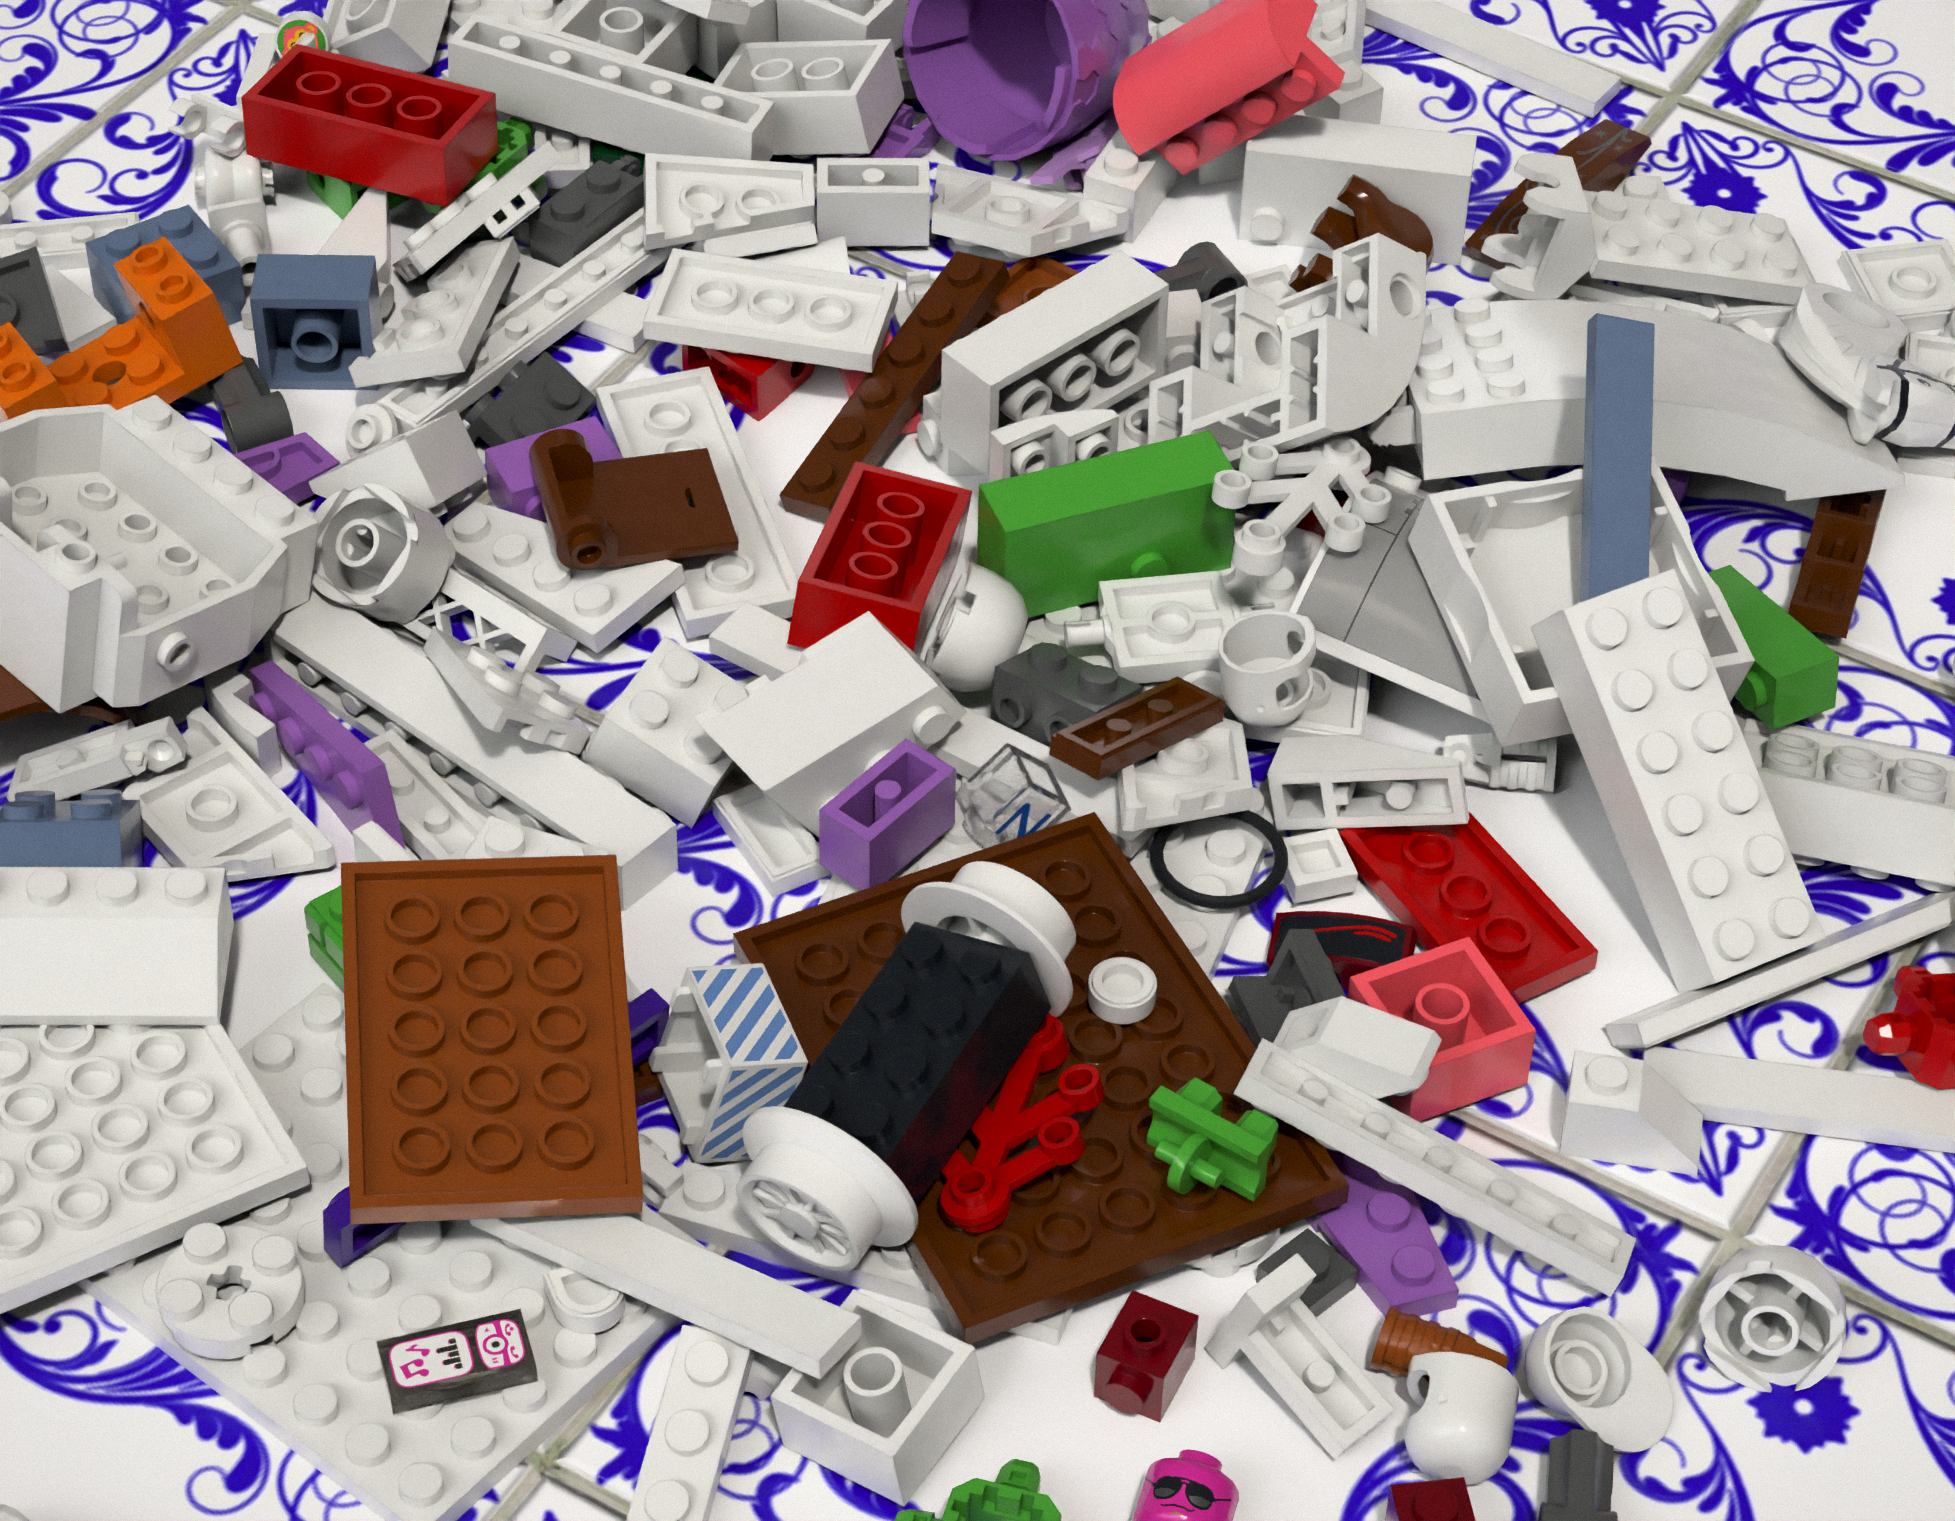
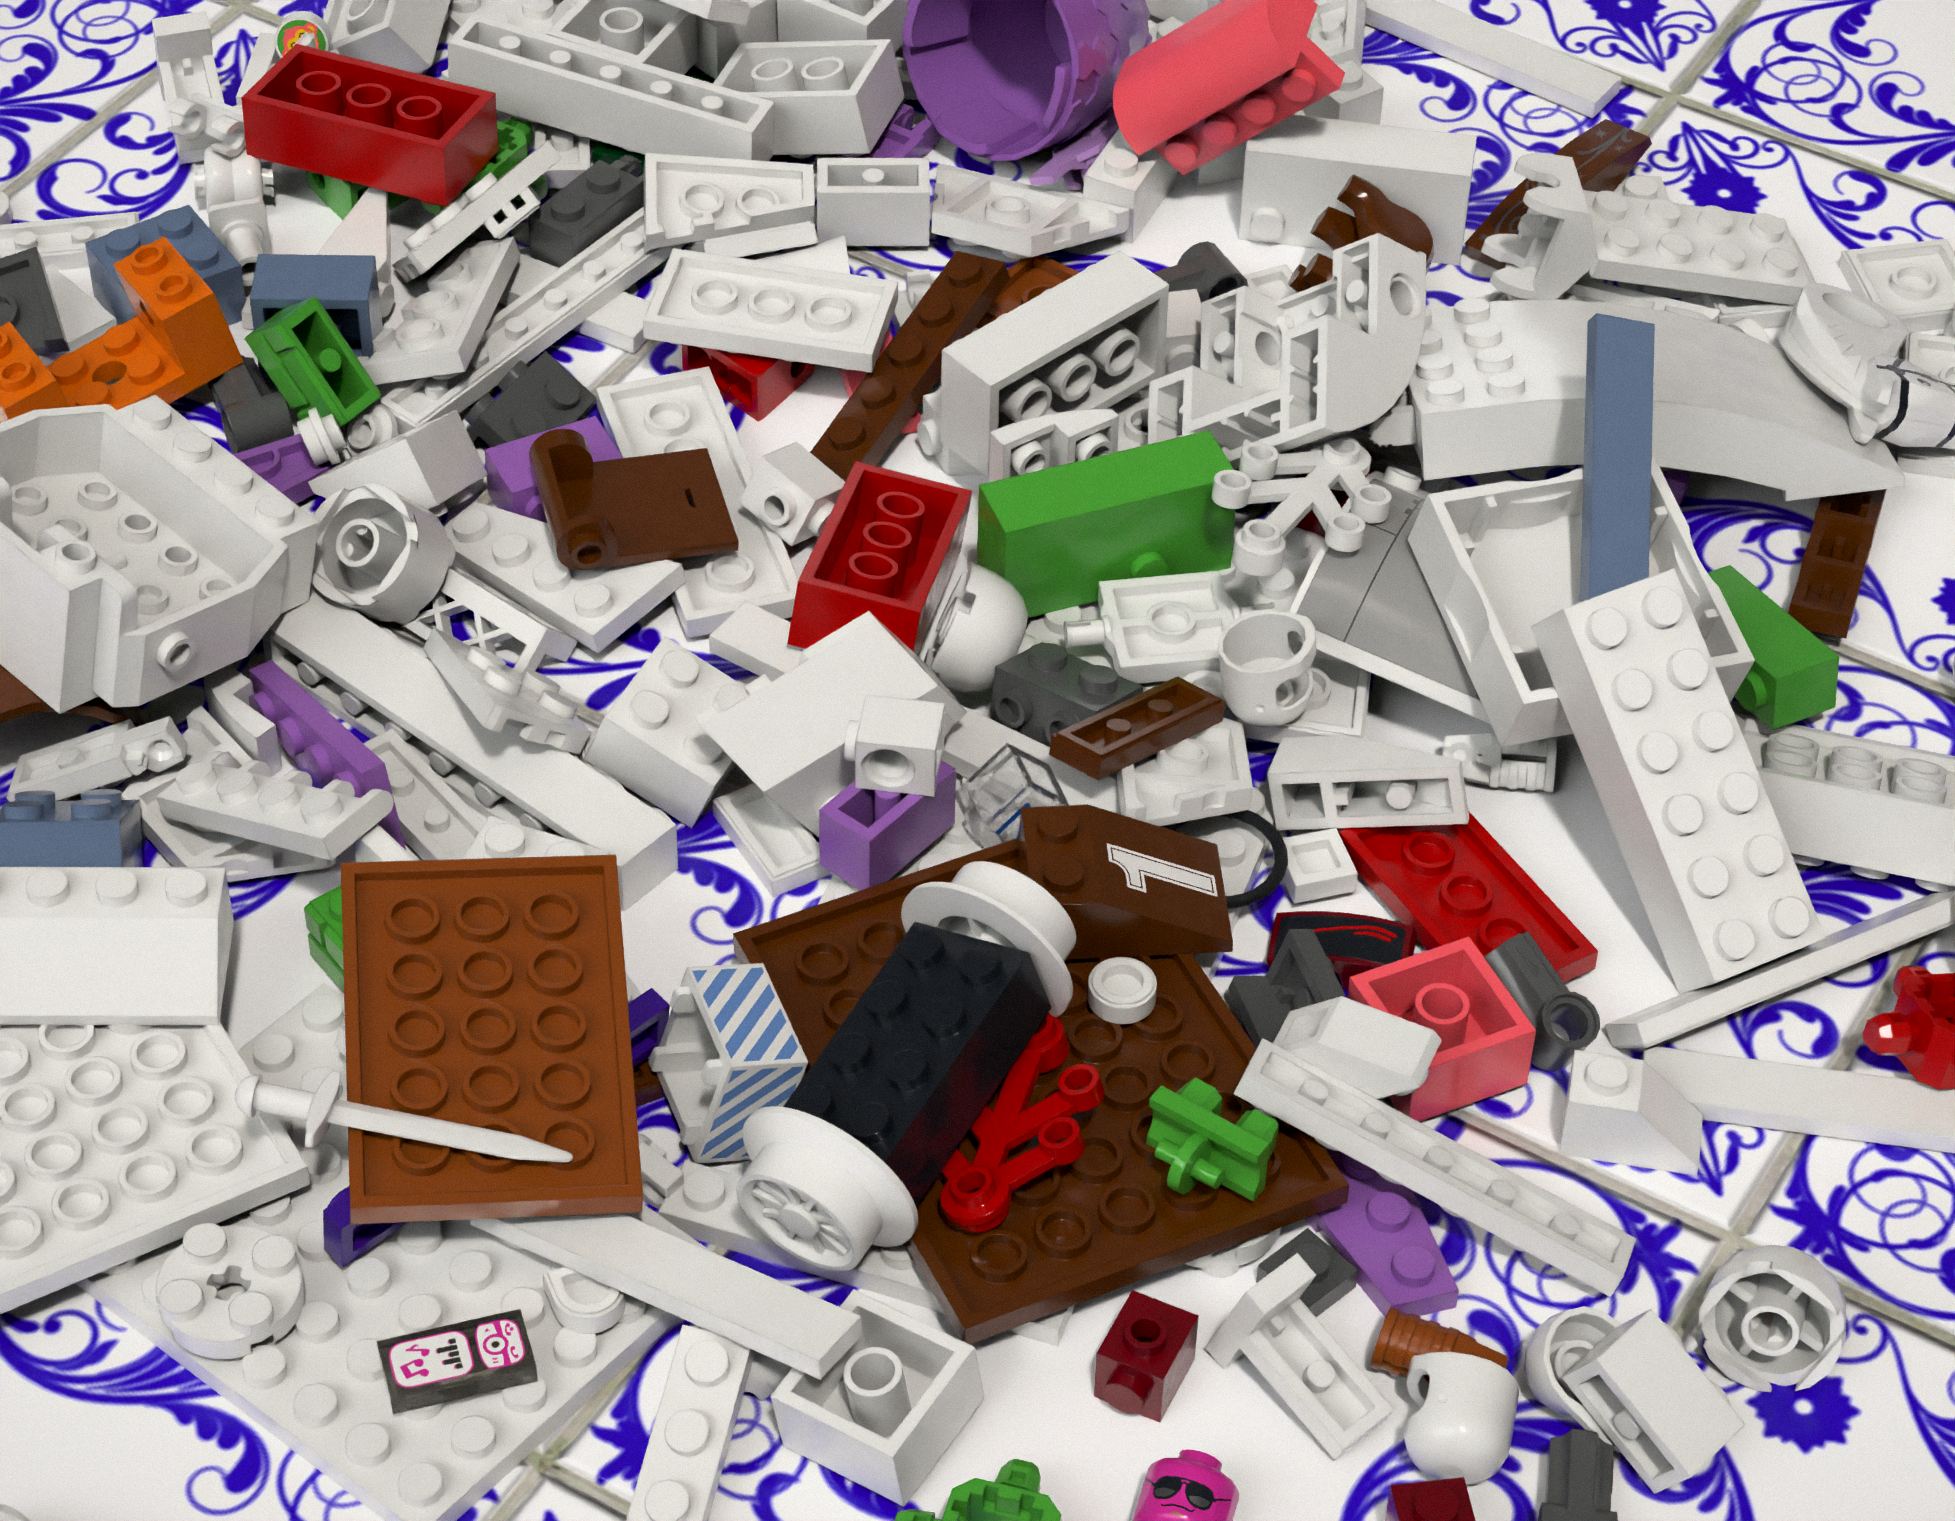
none -> white bracket [152,11,224,164]
none -> white hinge [156,751,394,861]
none -> white sword [235,1071,573,1162]
none -> bright green brick [244,295,382,427]
none -> white plate [296,407,347,466]
none -> white brick [739,441,845,546]
none -> white brick [844,695,945,797]
none -> reddish brown slope [1019,804,1233,960]
none -> dark grey piece [1484,931,1600,1071]
none -> white brick [1561,1308,1745,1494]

